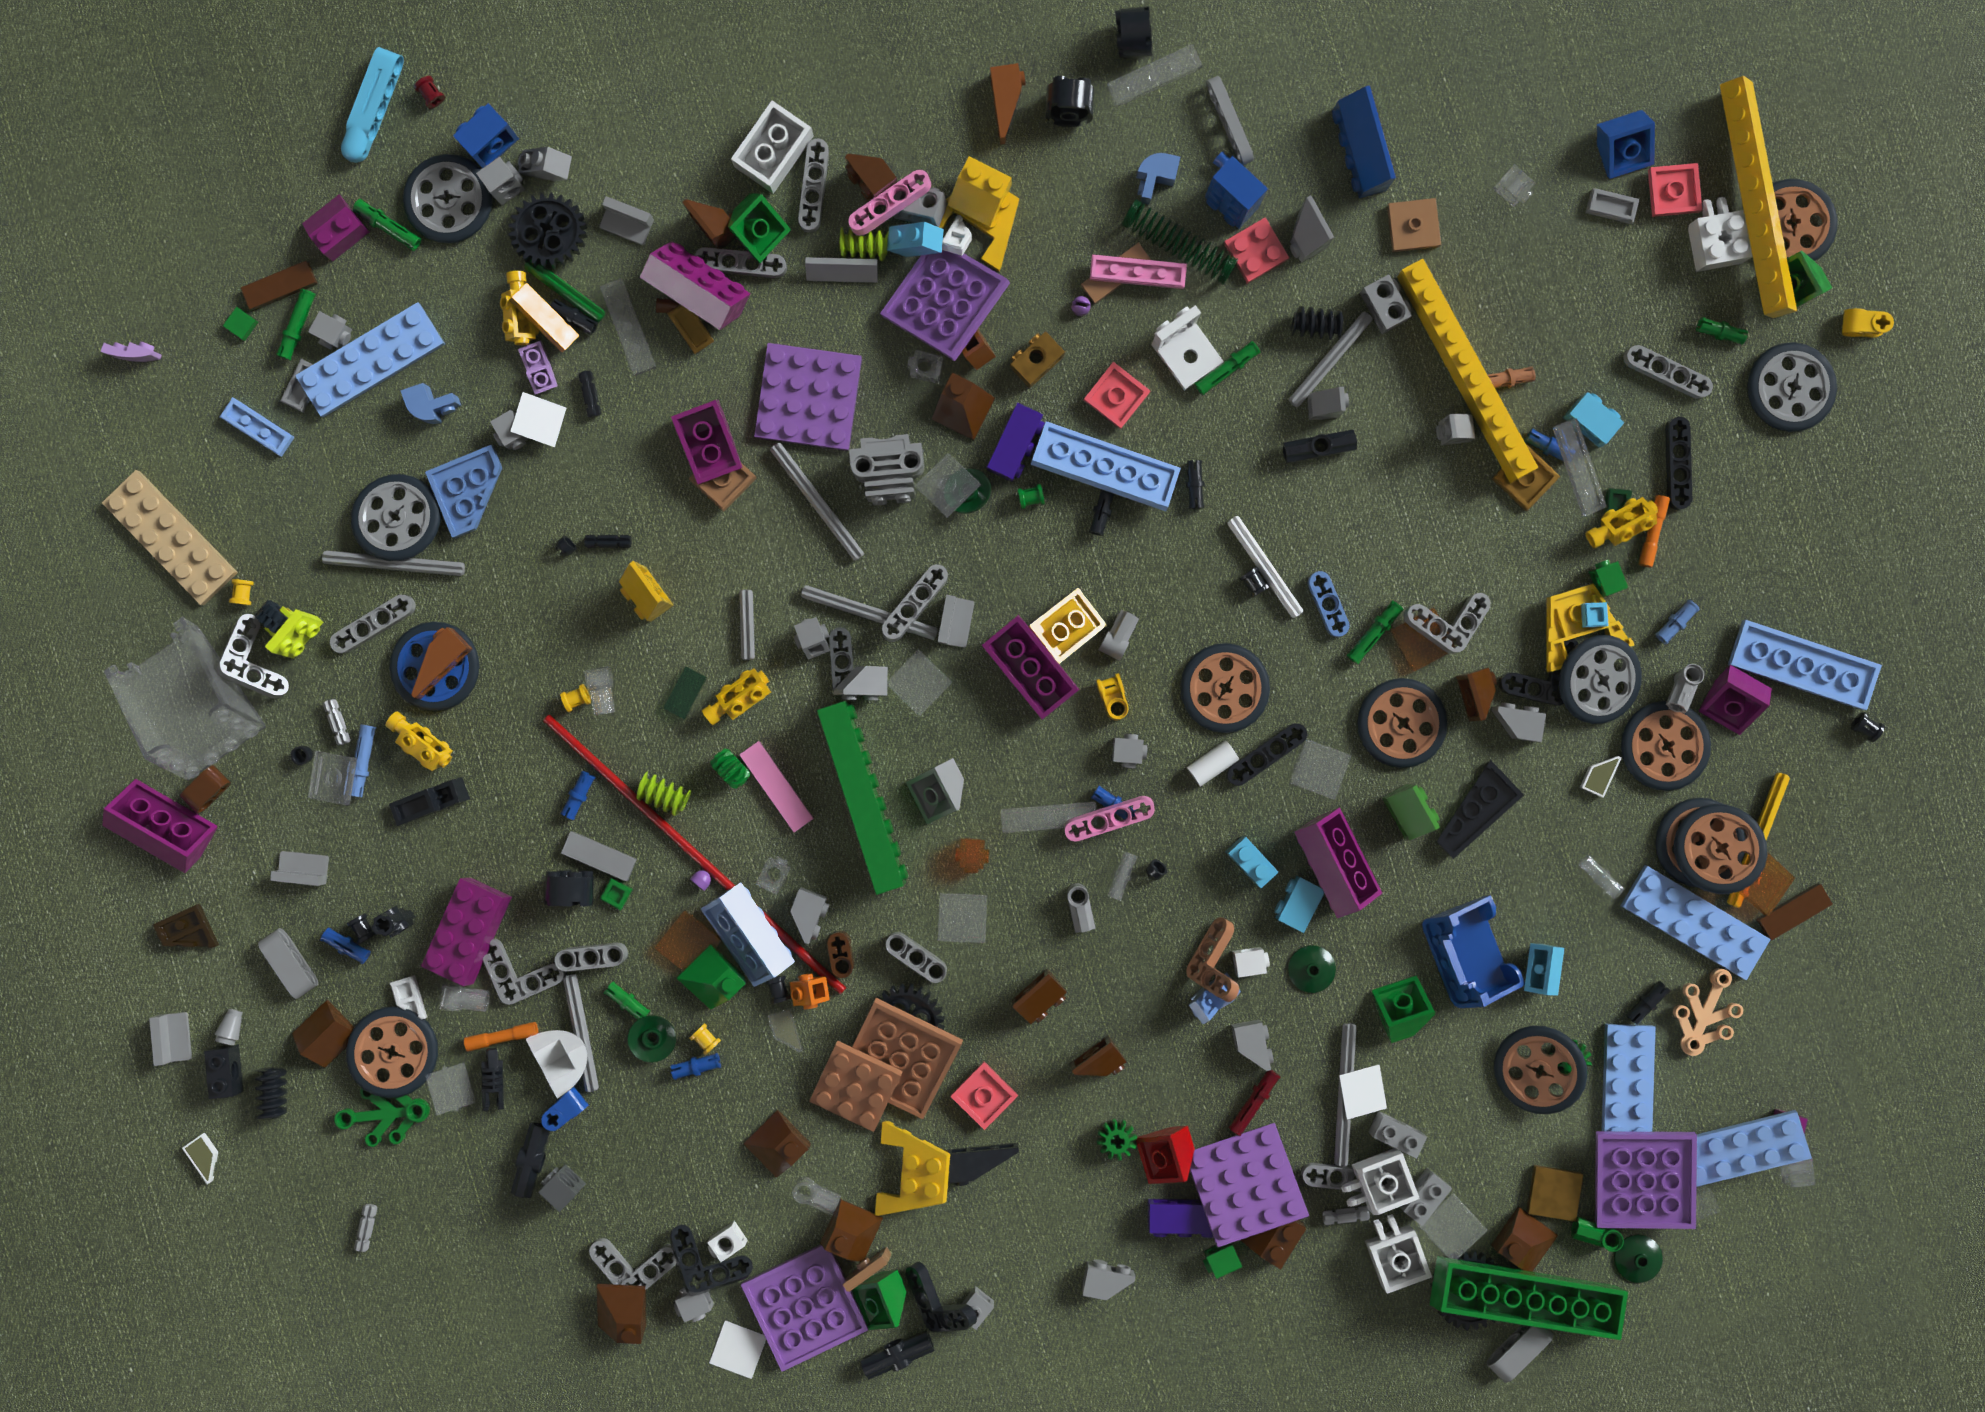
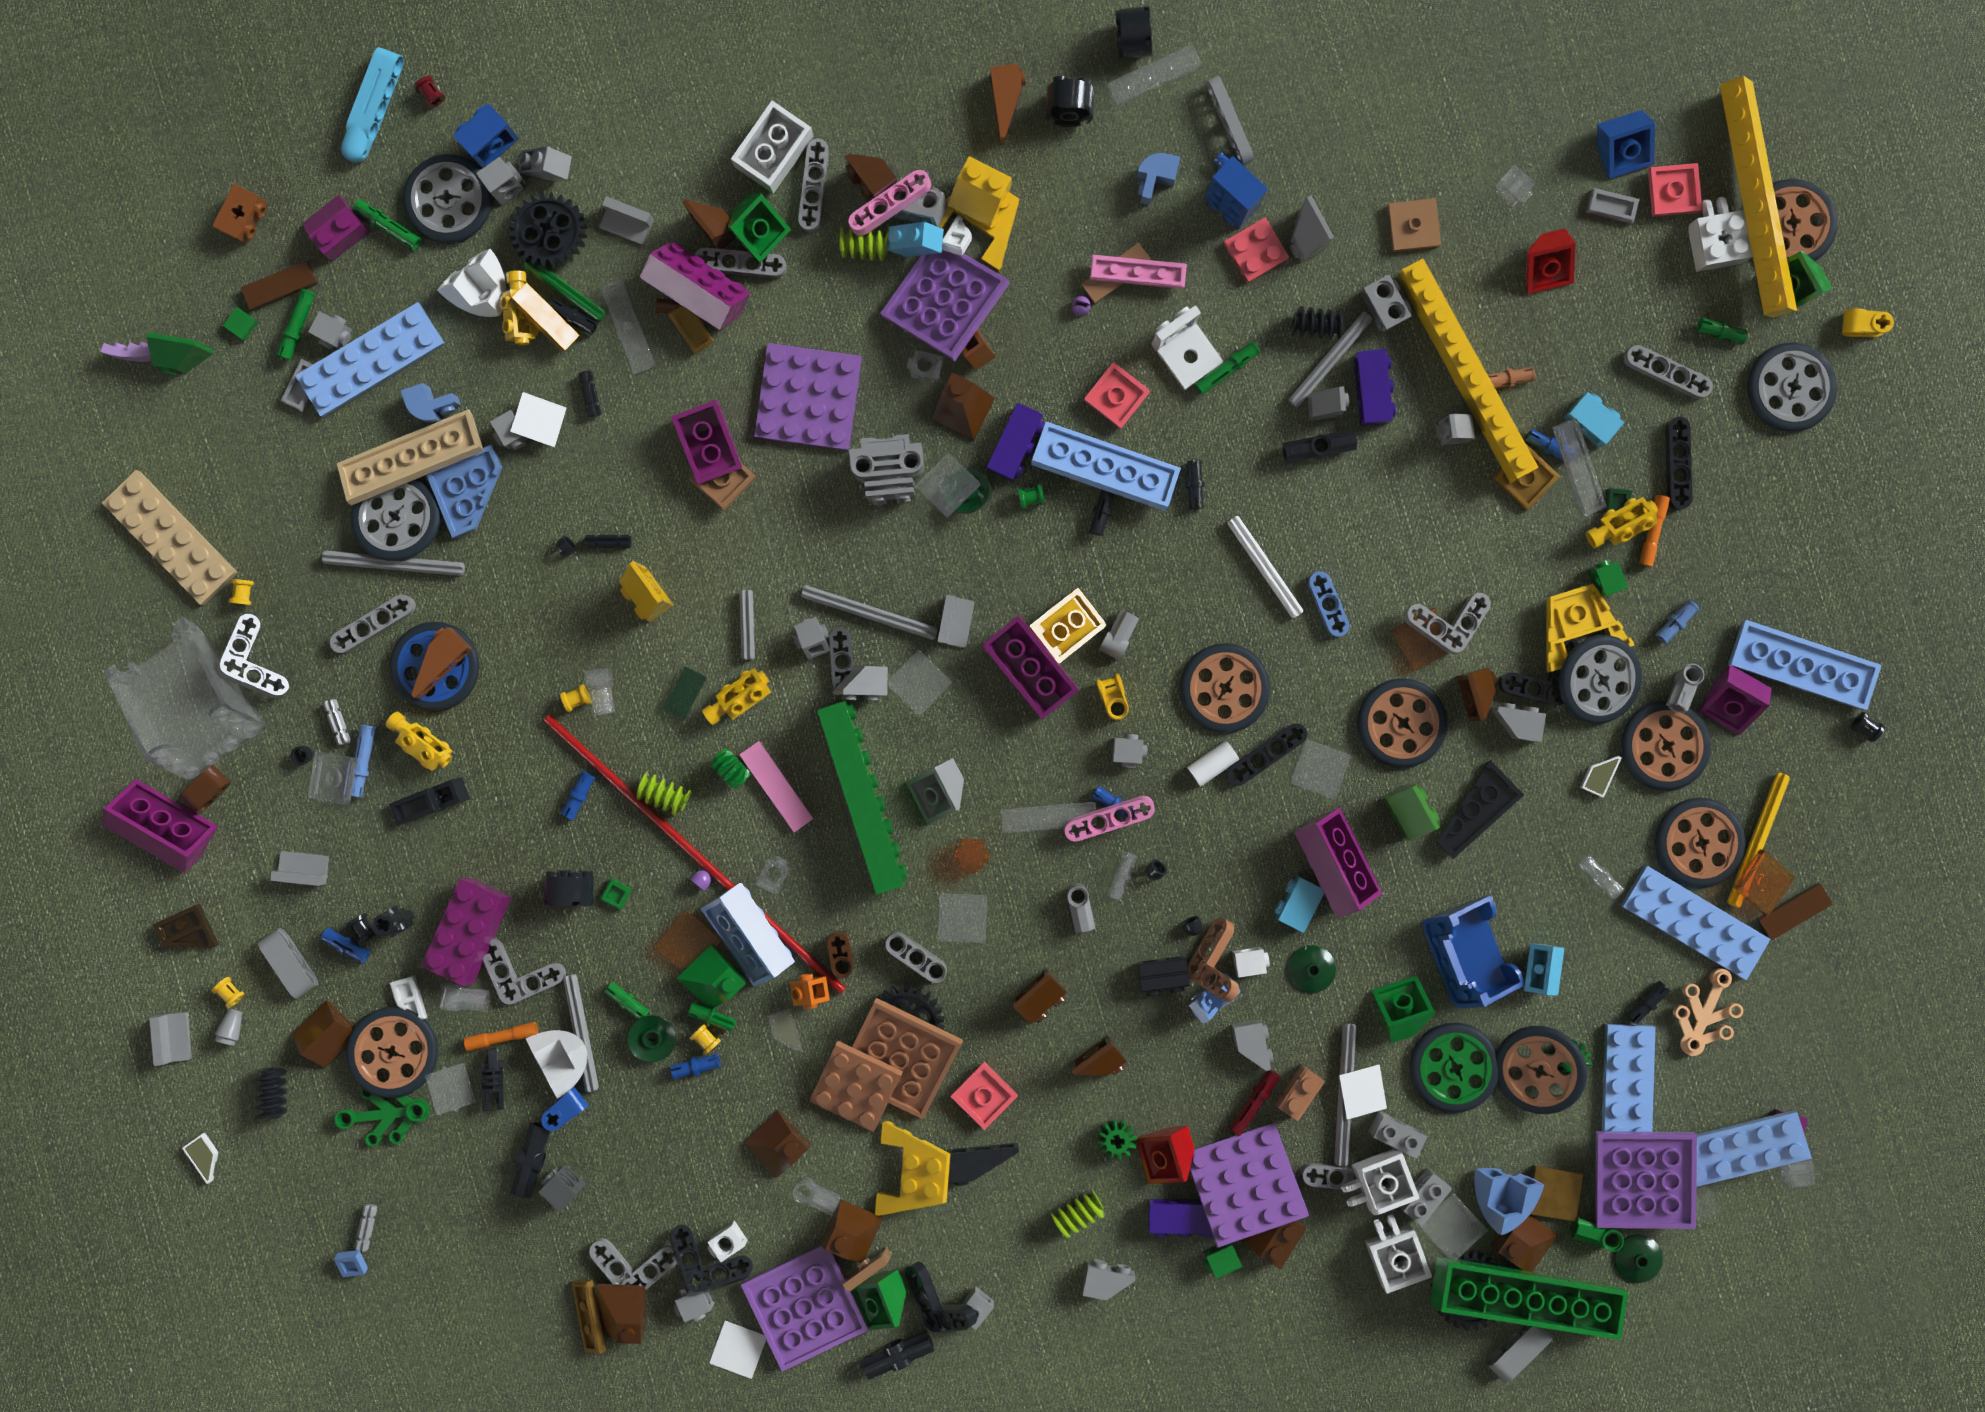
black brick [204,1044,244,1099] -> none
light blue tile [220,397,294,457] -> none
neon yellow plate [255,600,324,659] -> none
lavender slope [518,341,558,394] -> none
light grey beam [554,942,628,971] -> none
light grey tile [561,831,637,881] -> none
black bush [765,975,791,1004] -> none
light grey axle [770,443,864,561] -> none
light grey slope [790,887,830,944] -> none
light grey tile [805,257,878,283] -> none
light grey beam [882,564,948,642] -> none
pearl gold brick [1011,331,1065,388] -> none
dark green piece [1121,199,1238,285] -> none
medium azure brick [1225,835,1278,888] -> none
black bush [1239,567,1270,598] -> none
light grey axle [1322,1206,1370,1225] -> none
blue slope [1332,85,1396,199] -> none
green pin [1346,600,1404,665] -> none
medium azure tile [1581,602,1609,628] -> none
wedge [1674,804,1768,894] -> none
none -> green slope [146,332,214,376]
none -> yellow bush [211,977,245,1009]
none -> dark orange brick [212,183,268,245]
none -> medium blue plate [334,1250,368,1277]
none -> tan plate [337,409,483,505]
none -> white brick [437,249,506,317]
none -> pearl gold tile [572,1279,606,1354]
none -> green axle [688,1002,736,1032]
none -> lime piece [1051,1189,1104,1239]
none -> black brick [1137,956,1190,996]
none -> black hinge [1182,916,1202,936]
none -> nougat brick [1275,1064,1325,1121]
none -> dark purple brick [1353,349,1396,427]
none -> wedge [1410,1022,1498,1113]
none -> medium blue brick [1474,1168,1544,1235]
none -> red slope [1526,228,1576,294]

